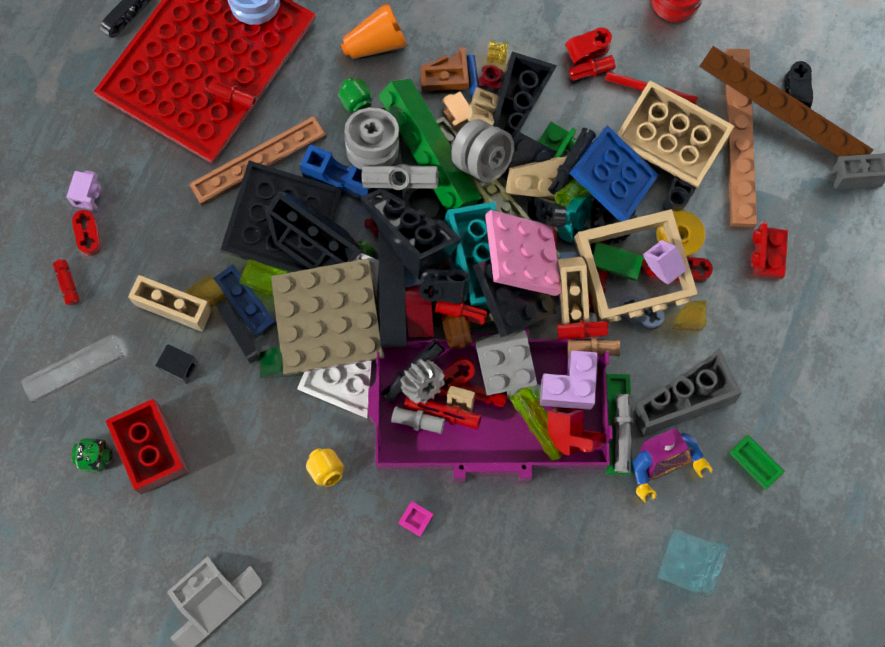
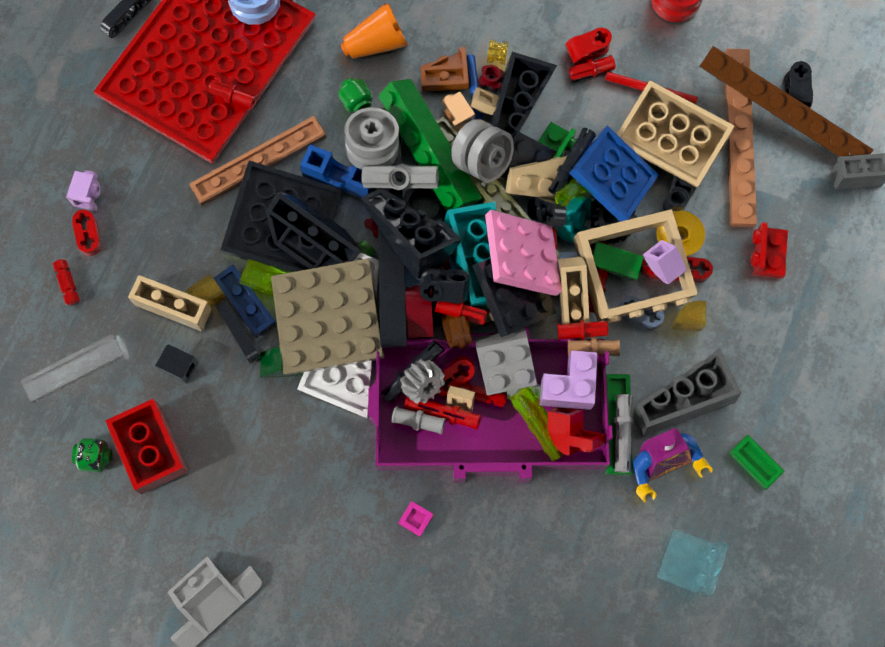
yellow head [306,448,344,487] -> none
tan plate [466,103,494,126] -> none

